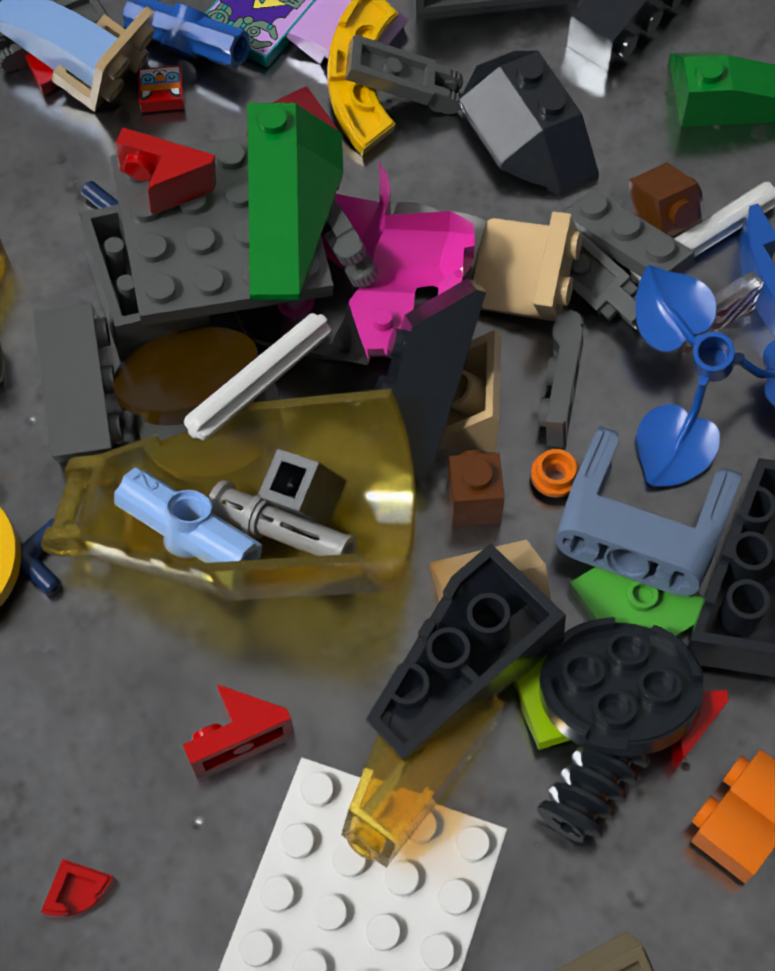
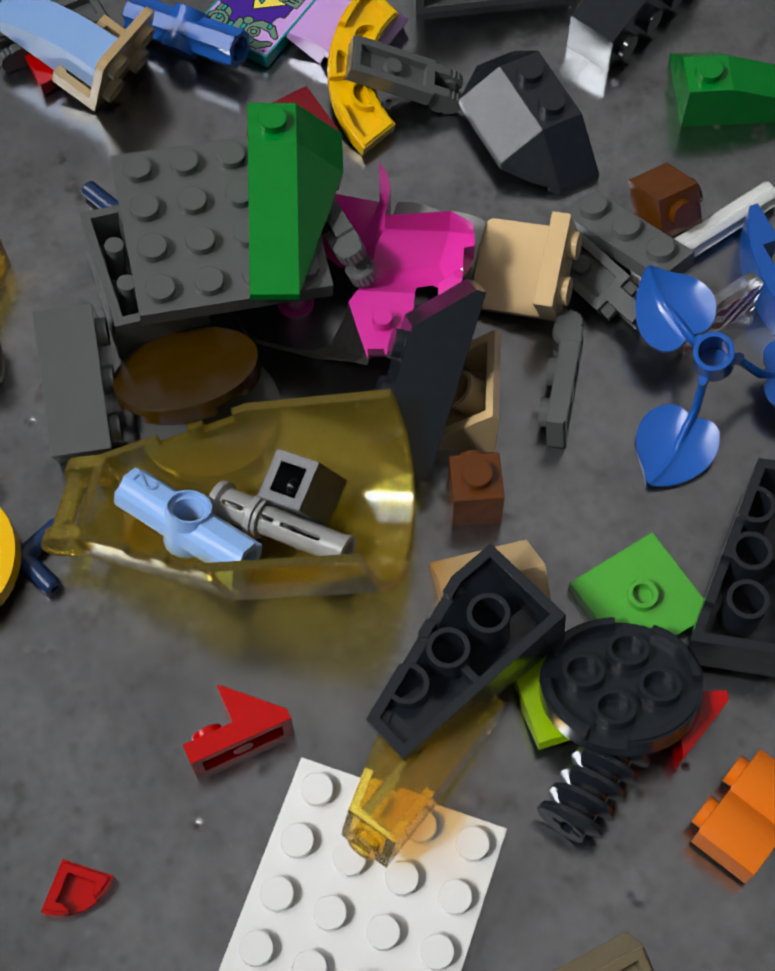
red slope [115,128,216,214] -> none
tile [138,65,185,113] -> none
white axle [184,313,331,441] -> none
orange plate [531,449,580,498] -> none
sand blue connector [555,426,742,596] -> none

